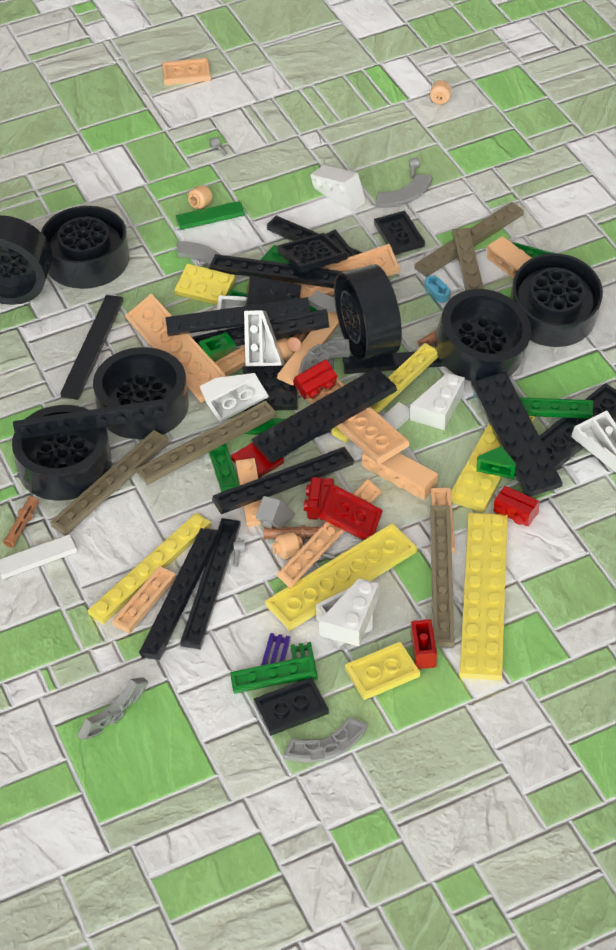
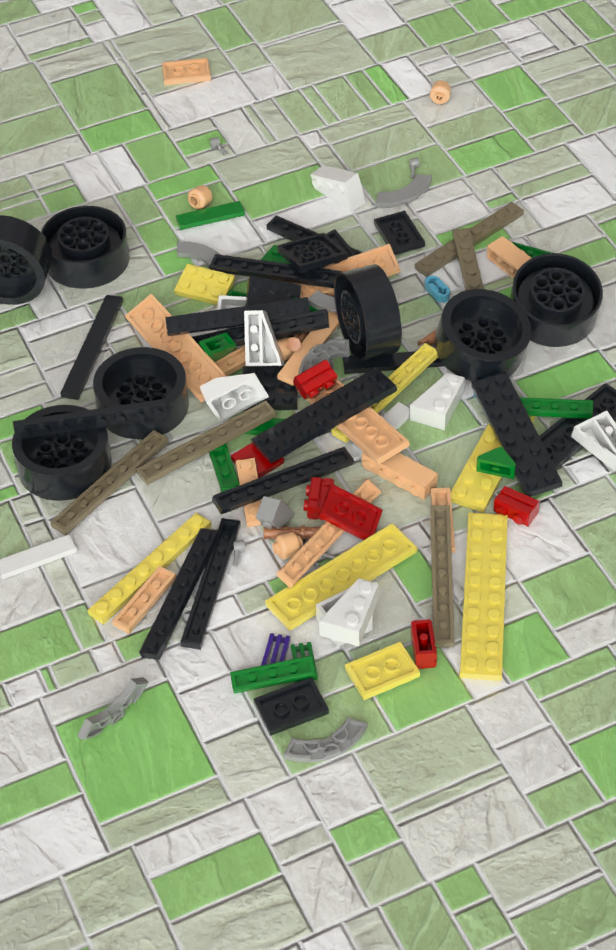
nougat pin [3,496,39,548] -> none

